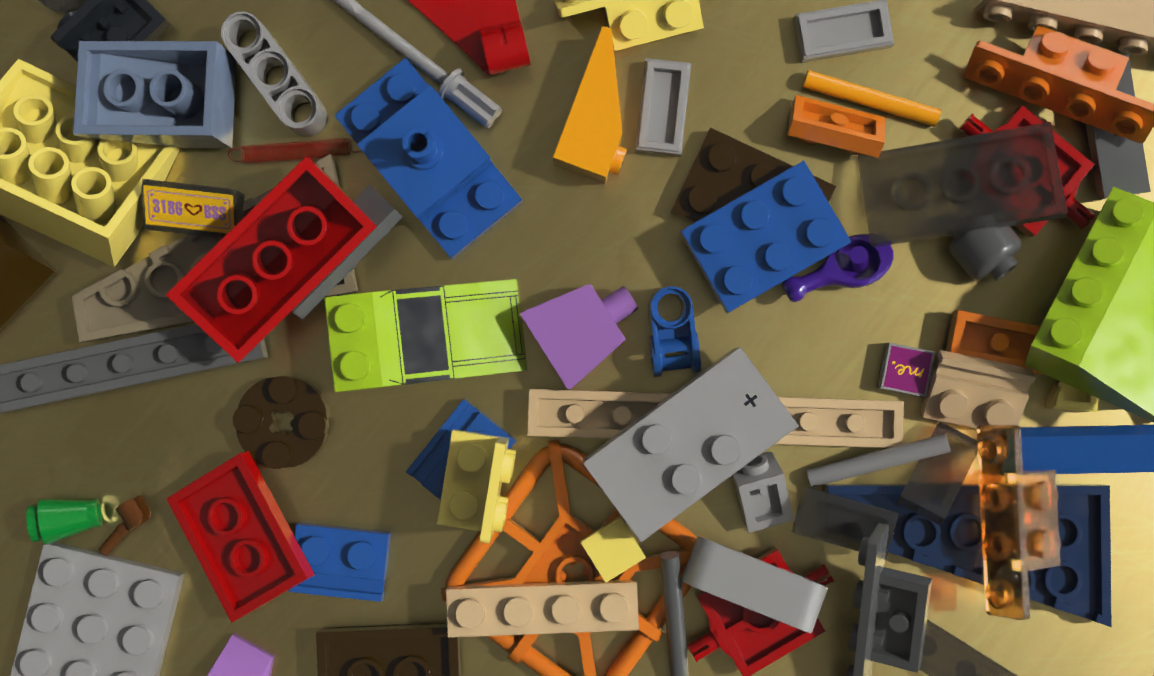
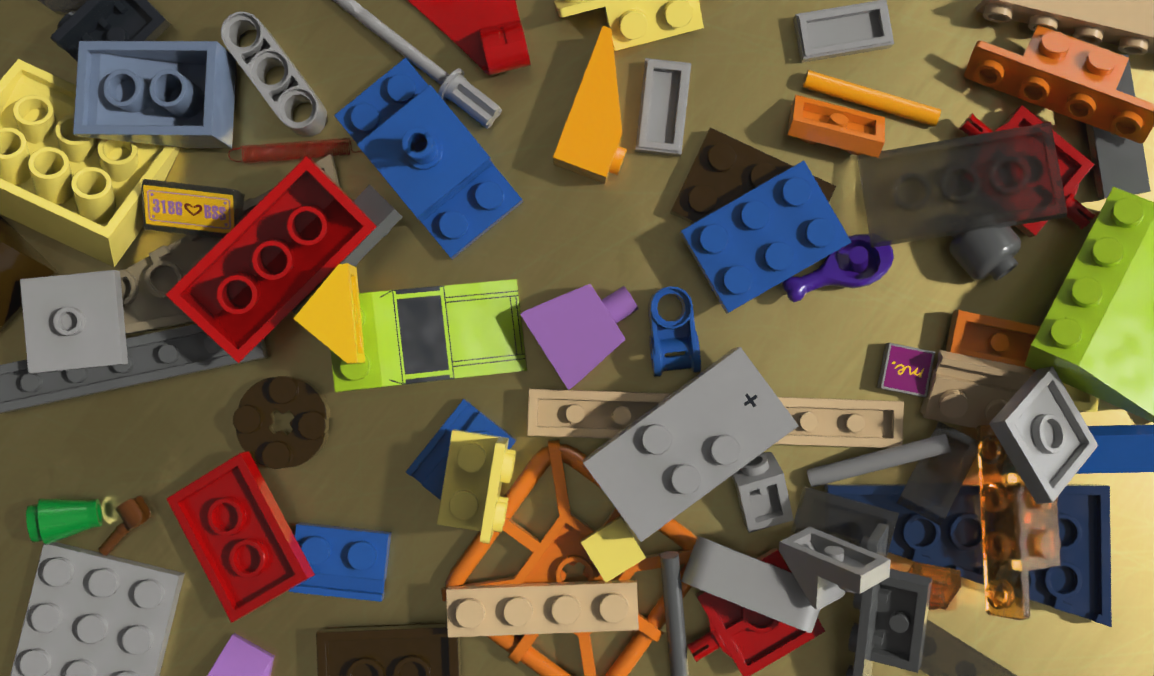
none -> light grey plate [20,270,128,374]
none -> yellow slope [293,263,365,364]
none -> light grey slope [779,527,891,610]
none -> clear orange plate [907,562,961,610]
none -> light grey plate [989,366,1098,504]

